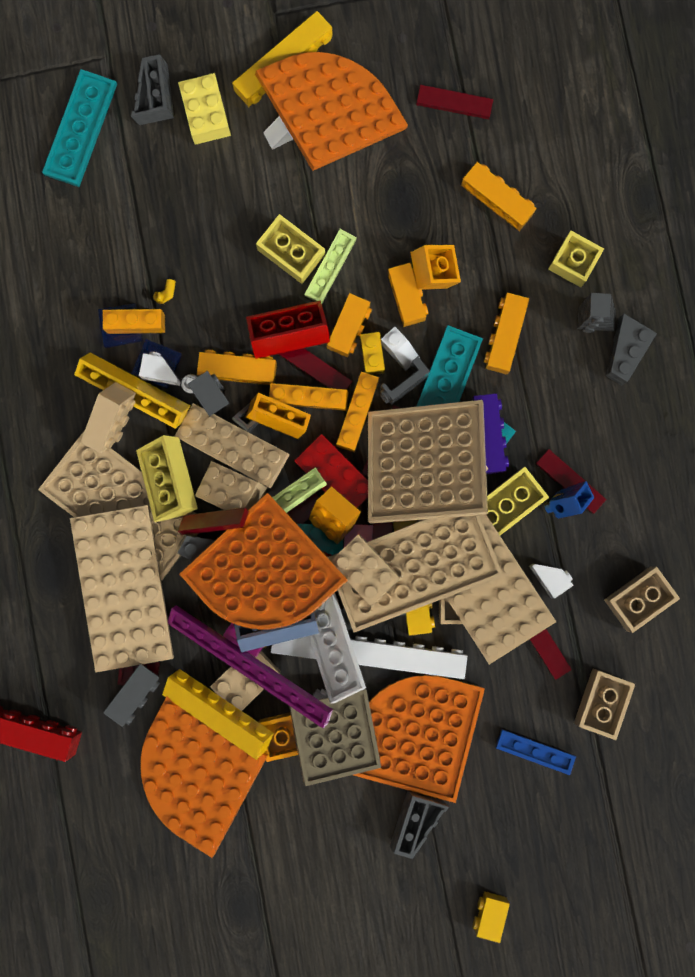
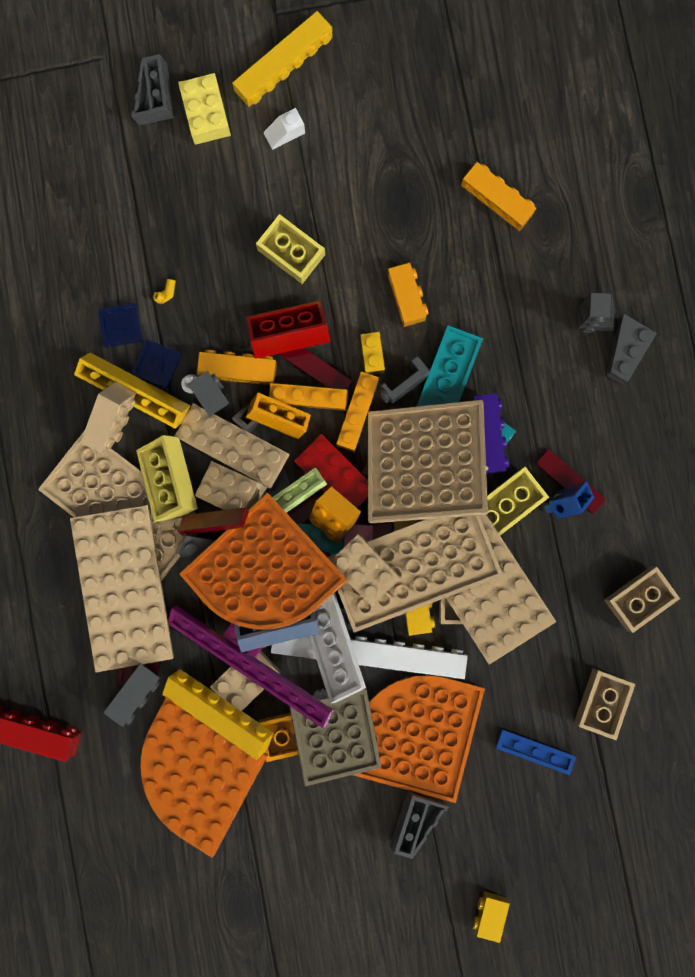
teal plate [42,69,117,187] -> none
light orange brick [103,309,165,334] -> none
white slope [139,352,181,386] -> none
orange plate [255,52,408,171] -> none
yellowish green plate [304,229,357,304] -> none
light orange brick [327,293,372,358] -> none
white slope [381,327,420,371] -> none
light orange brick [410,245,461,290] -> none
dark red tile [416,85,493,120] -> none
light orange brick [484,292,529,375] -> none
white slope [529,564,573,599] -> none
dark red tile [529,629,572,680] -> none
light yellow brick [548,231,604,287] -> none

